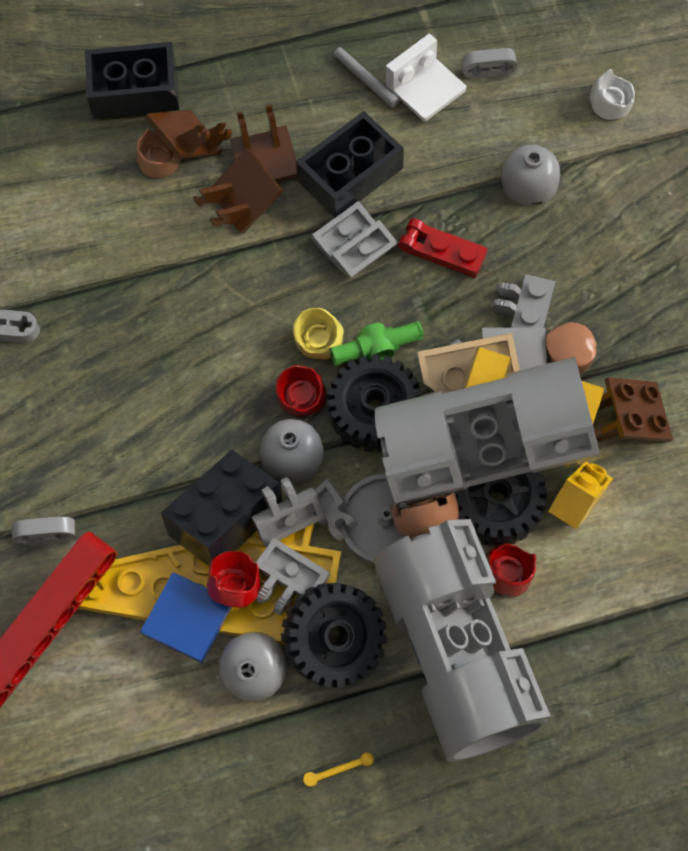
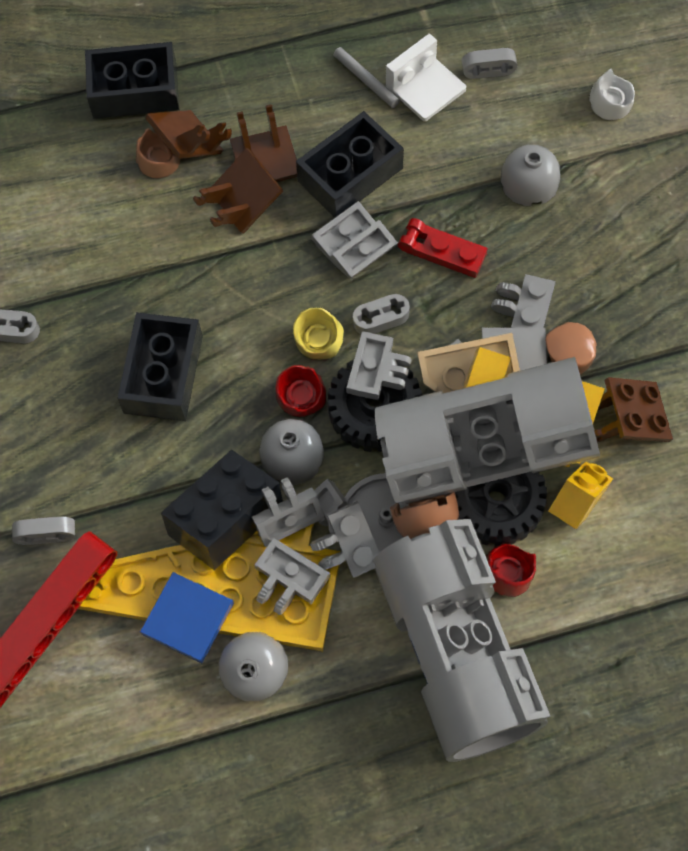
red hair [206,551,261,608] -> none
black wheel [281,583,387,688] -> none
yellow hinge [303,752,374,787] -> none
bright green pin [330,321,424,367] -> none
none -> black brick [117,312,203,421]
none -> light grey hinge [310,501,379,578]
none -> light grey hinge [346,331,412,400]
none -> light grey beam [353,294,410,334]

